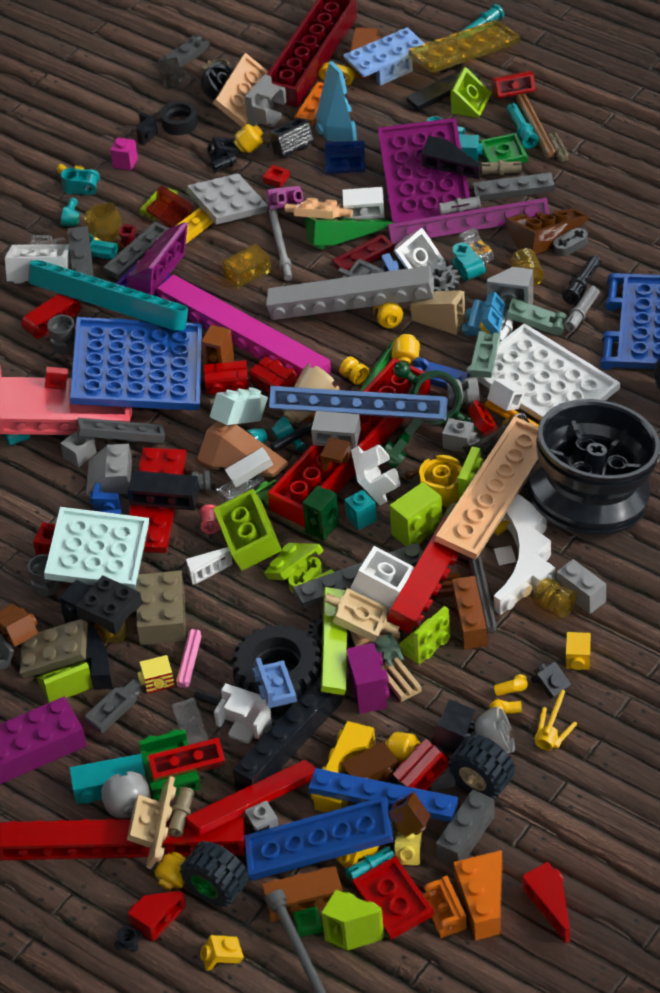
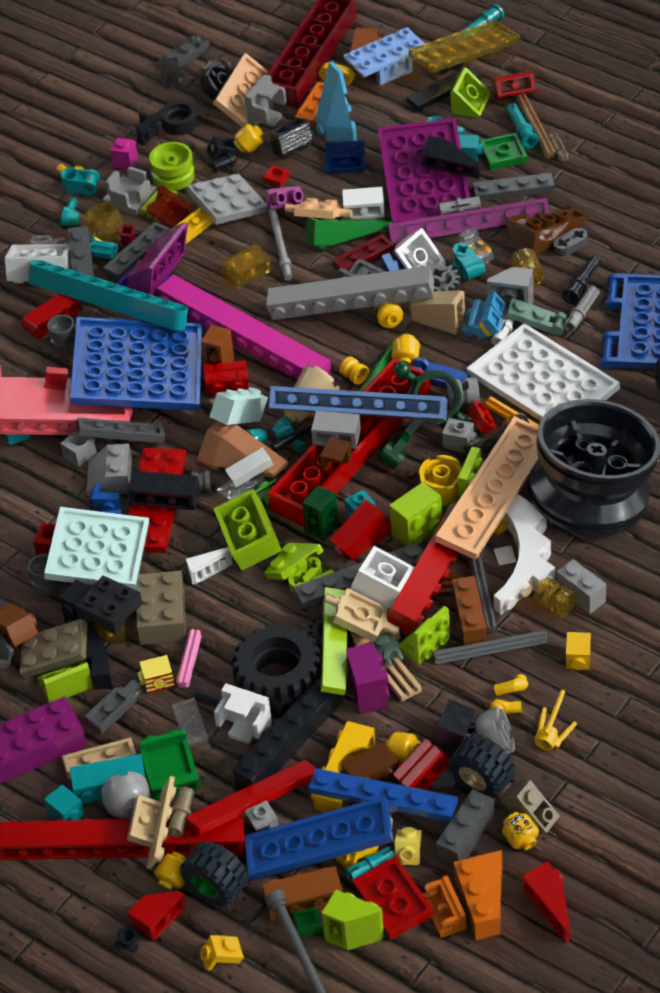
red brick [147,737,225,782] -> none
coral bush [199,504,220,534] -> none
red brick [249,357,298,394] -> none
medium blue bracket [252,658,297,708] -> none
white panel [351,445,400,505] -> none
reddish brown brick [388,792,431,837] -> none
sand green plate [470,331,501,378] -> none
dark tan pin [481,160,522,176] -> none
white brick [487,378,526,411] -> none
black bracket [530,661,571,699] -> none
none -> teal brick [44,784,85,821]
none -> tan tile [62,738,136,779]
none -> light grey panel [103,167,157,216]
none -> lime wheel [149,142,195,191]
none -> red slope [330,499,391,560]
none -> dark grey axle [433,630,548,664]
none -> dark tan slope [500,780,560,833]
none -> yellow head [502,812,539,850]

